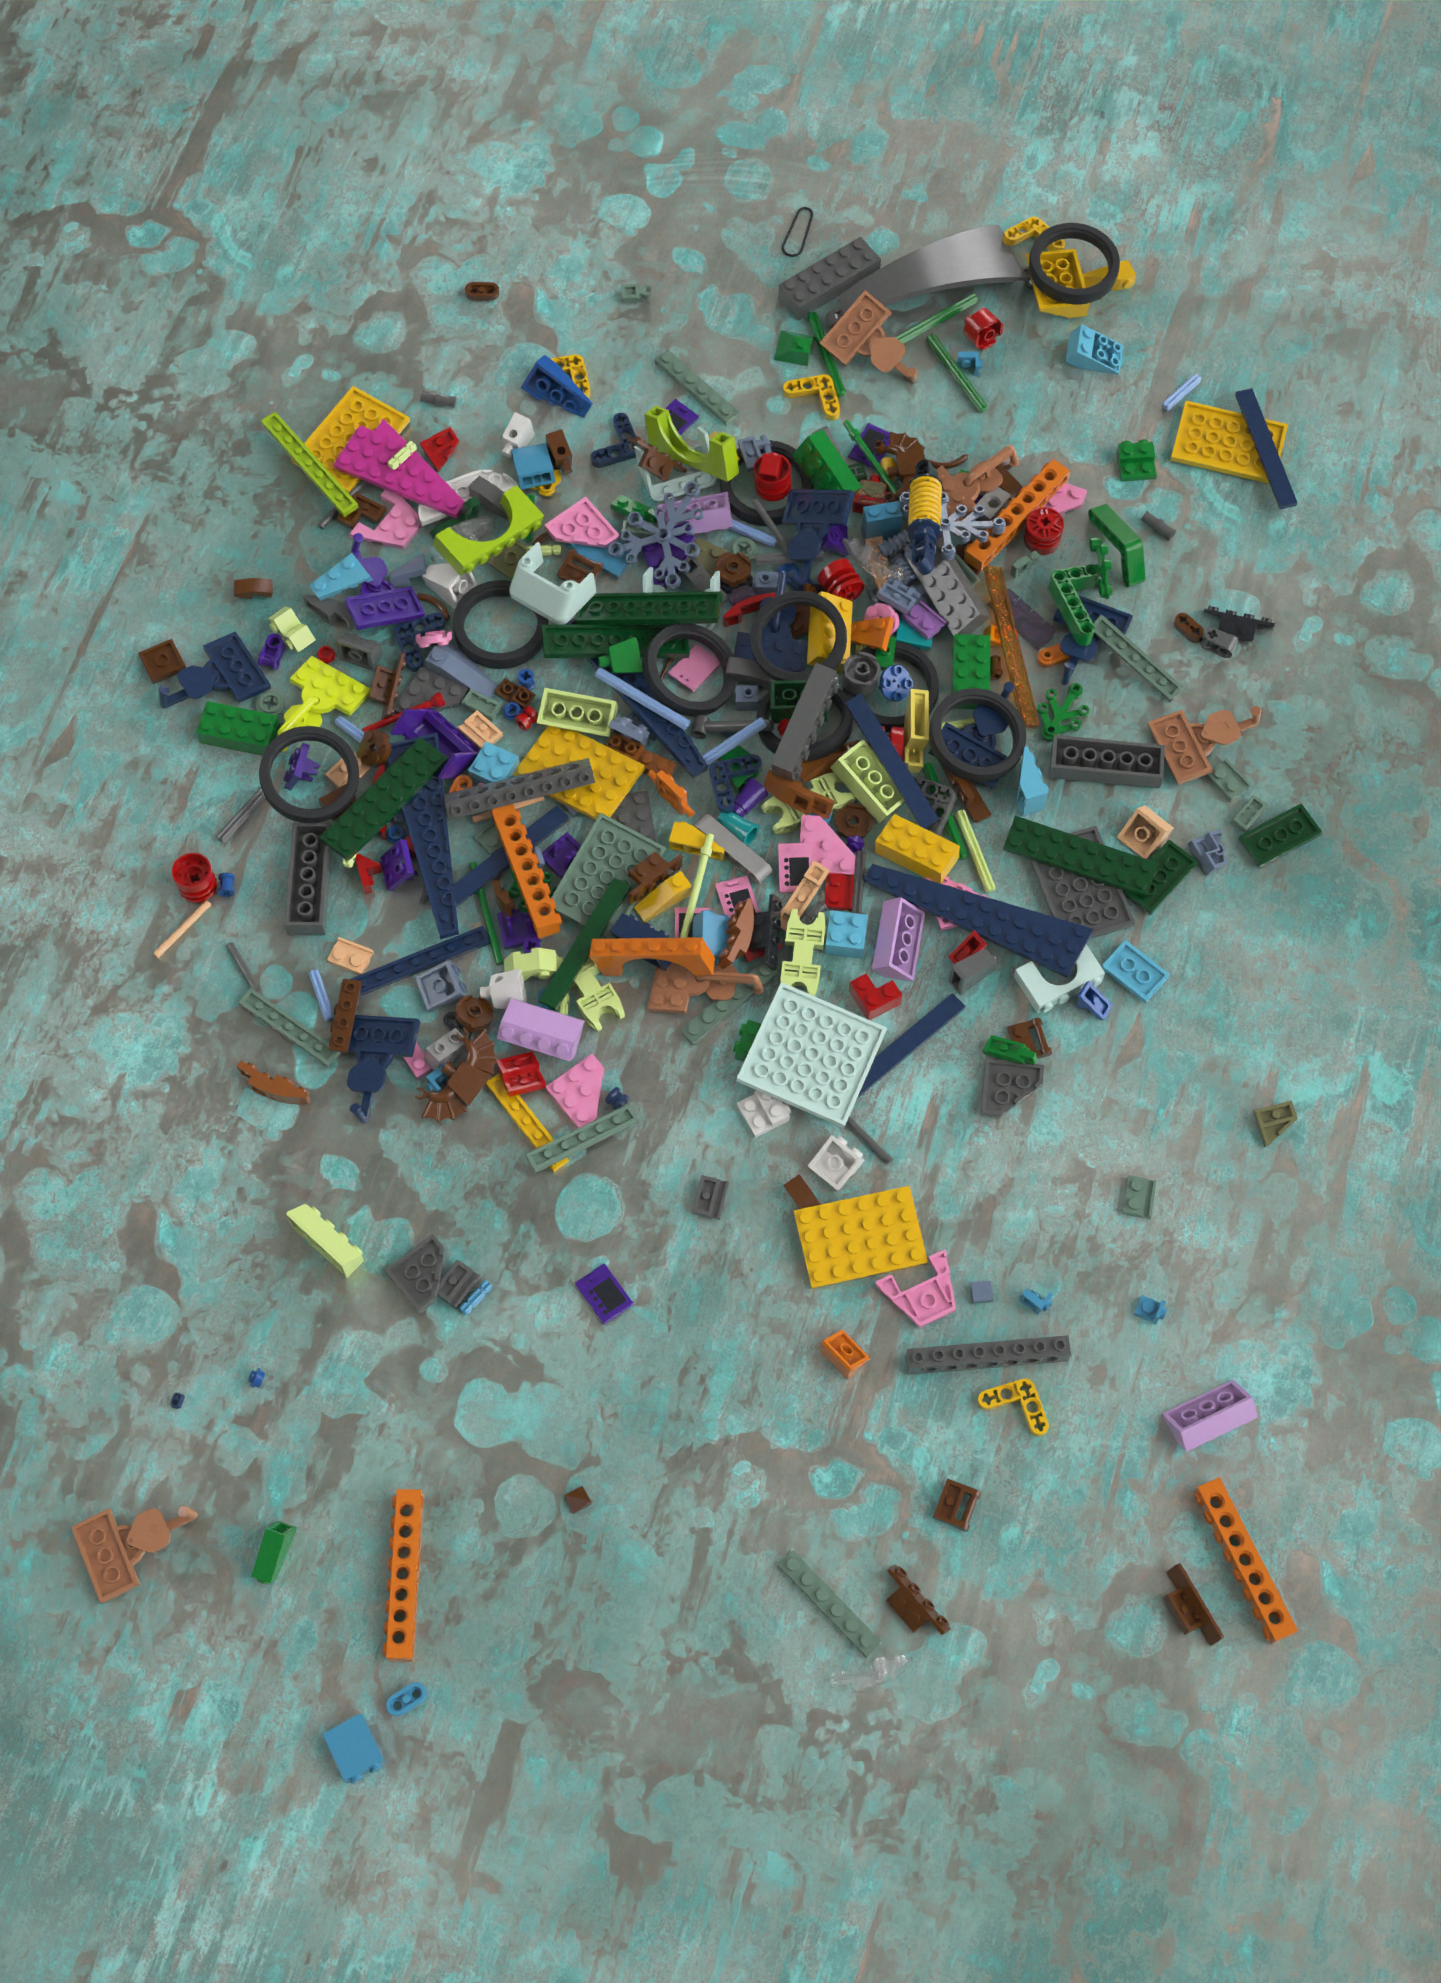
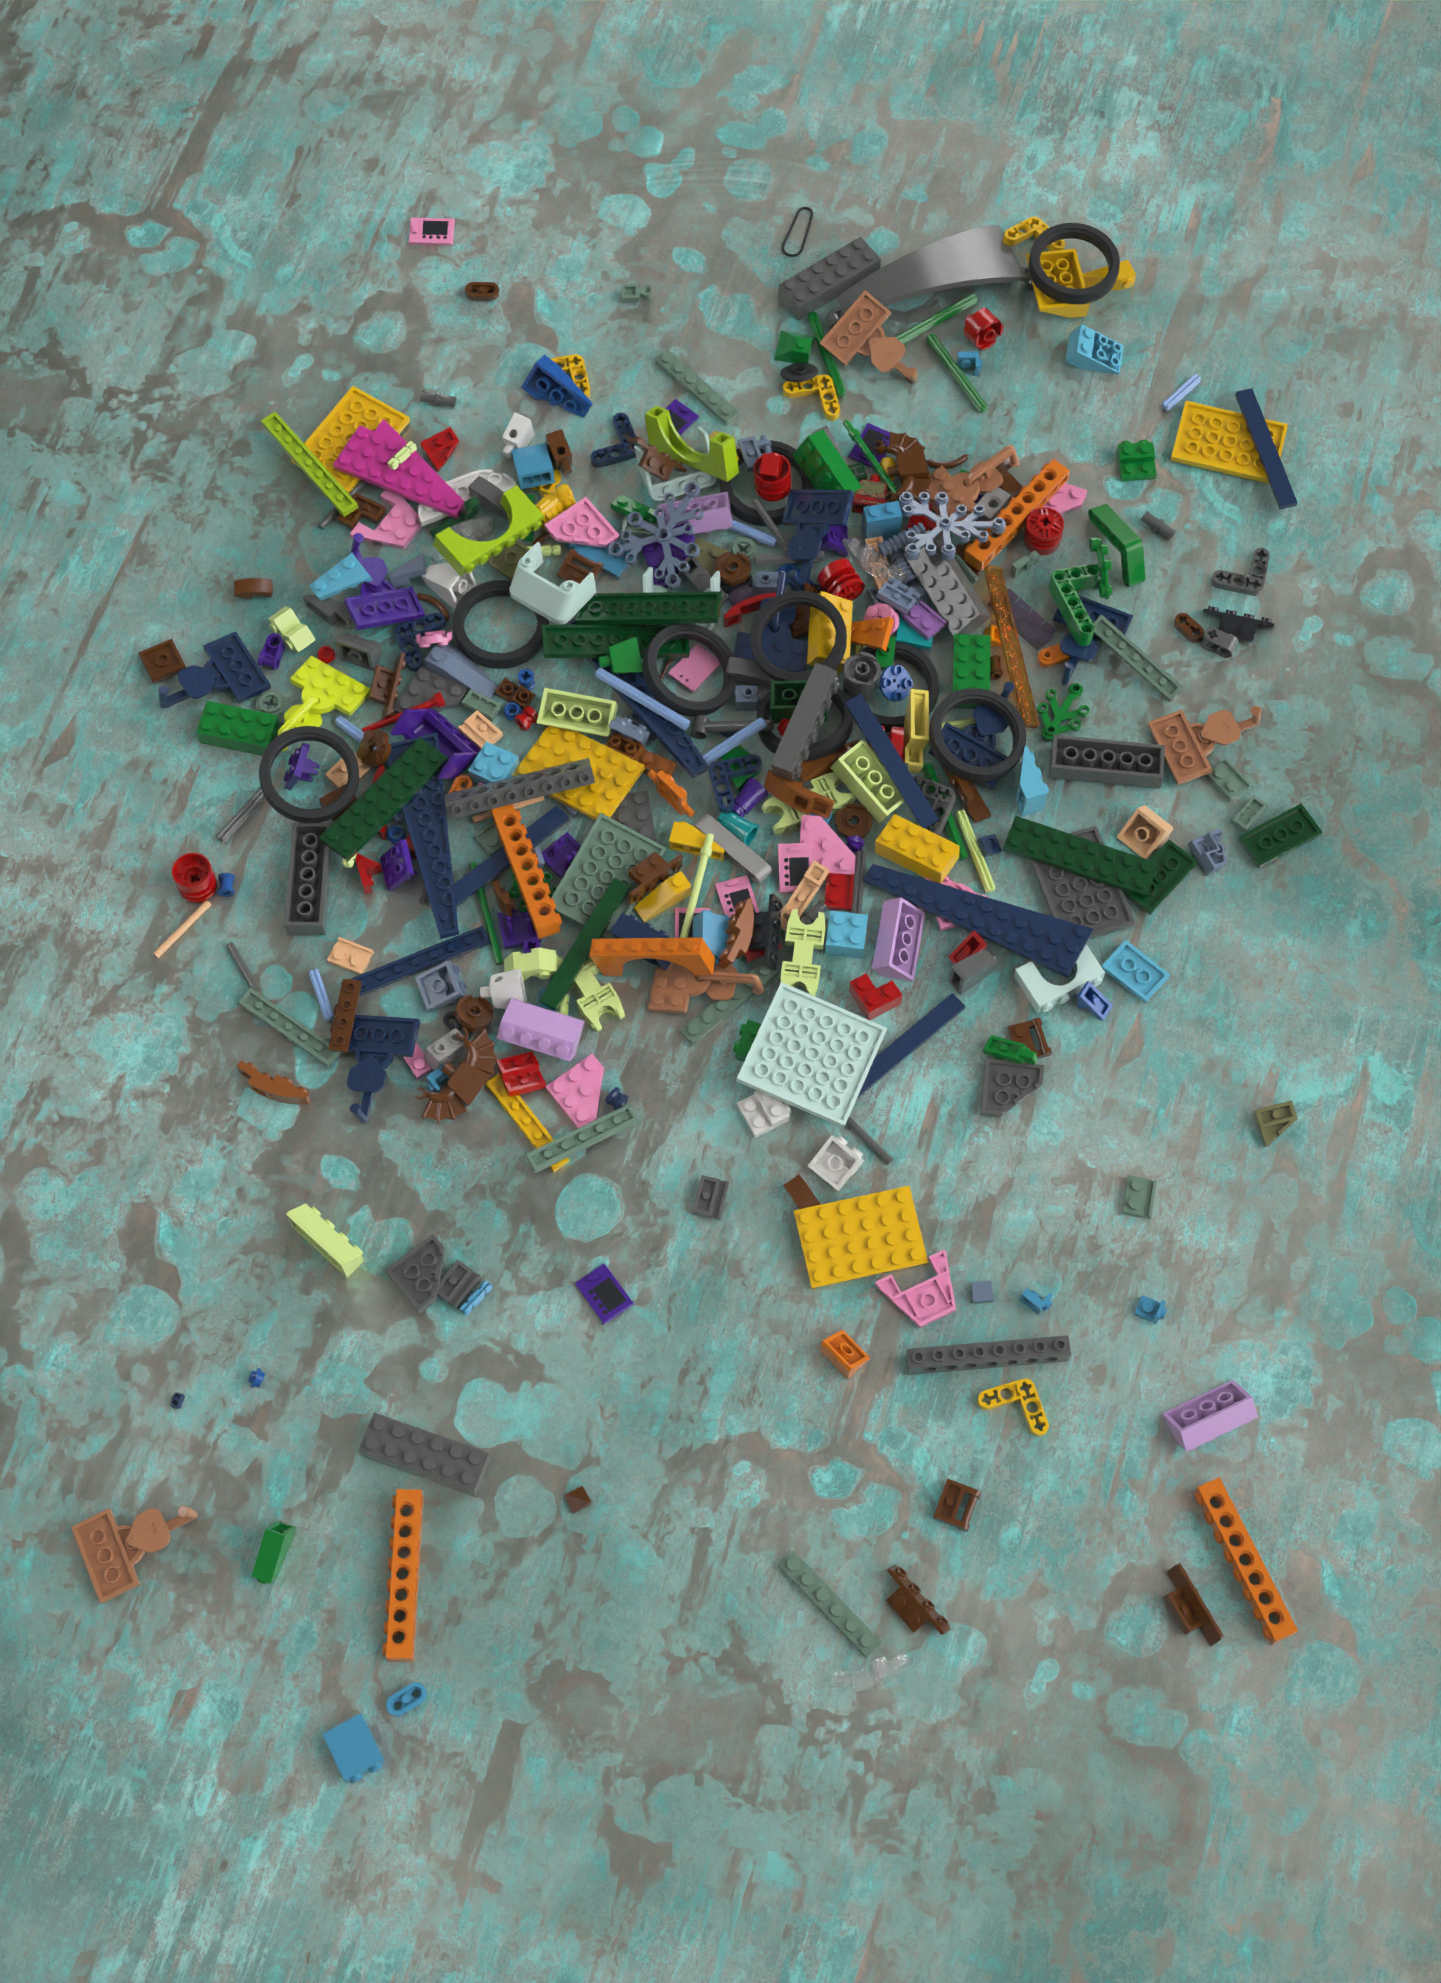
piece [907,459,943,575] -> none
none -> dark grey brick [358,1412,491,1497]
none -> bright pink container [409,218,455,246]
none -> yellow piece [535,484,576,530]
none -> black wheel [780,363,818,382]
none -> dark blue plate [977,834,1002,857]
none -> dark grey beam [1211,548,1270,596]

